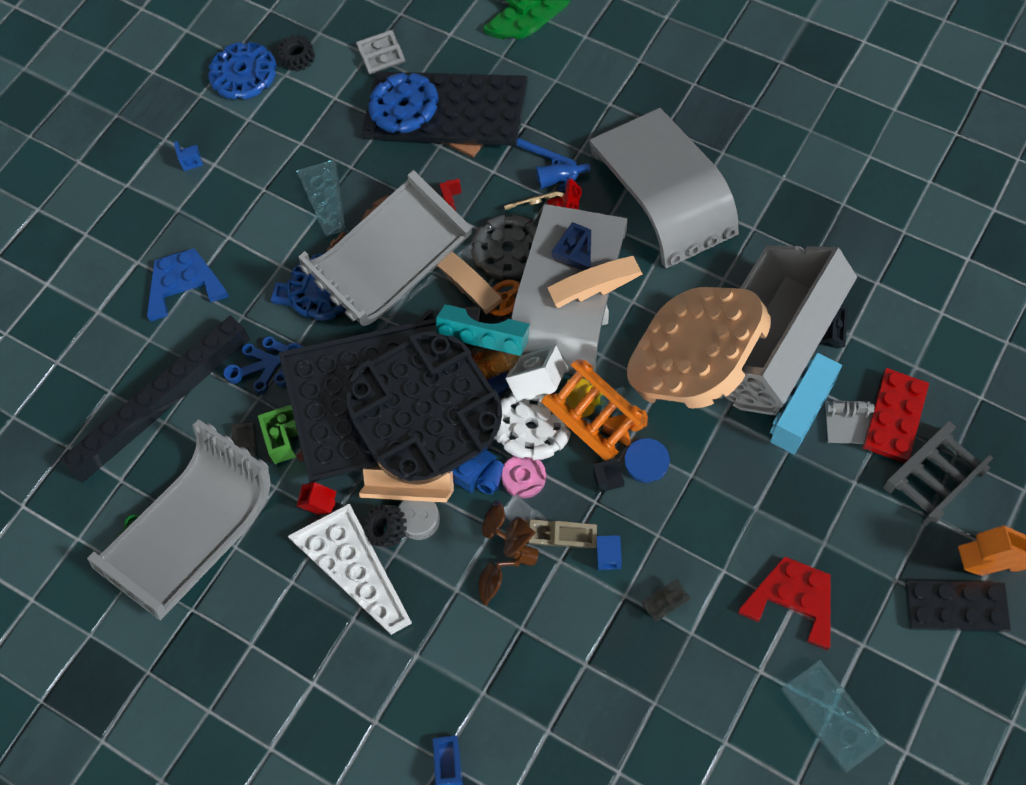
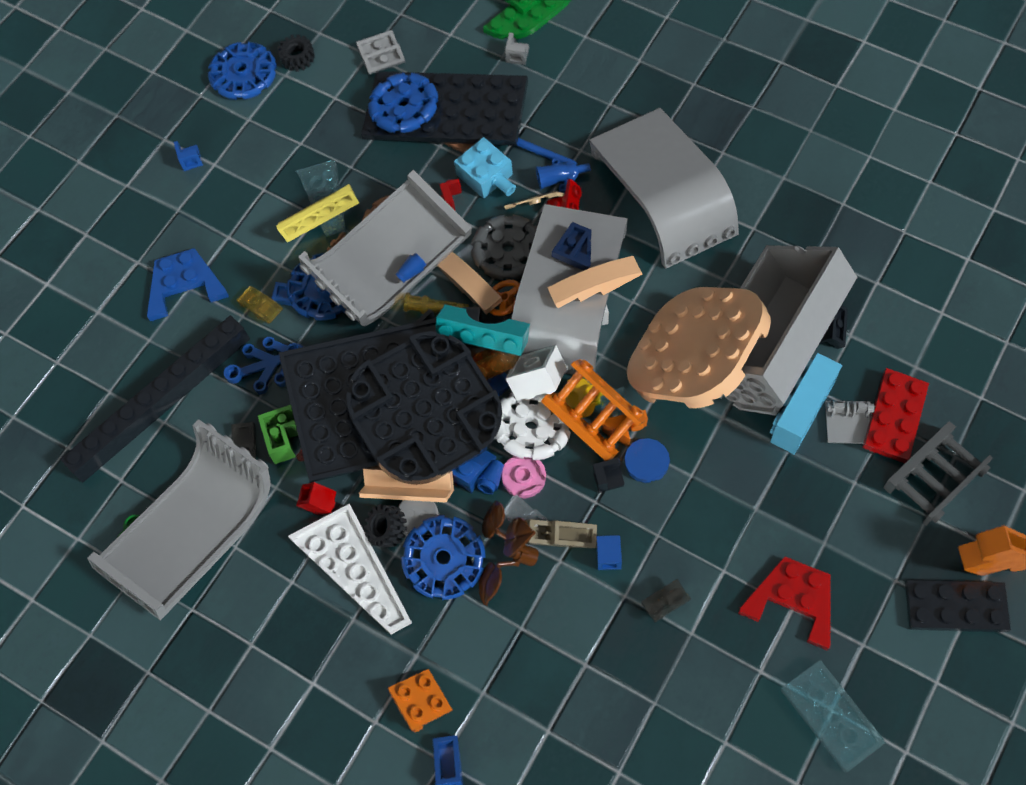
none -> clear yellow slope [236,286,283,324]
none -> light yellow fence [276,184,359,242]
none -> orange hinge [388,669,452,732]
none -> blue cone [395,252,427,283]
none -> blue plate [401,515,486,600]
none -> clear yellow pin [404,293,469,314]
none -> medium azure brick [454,137,516,199]
none -> light grey panel [505,33,529,65]

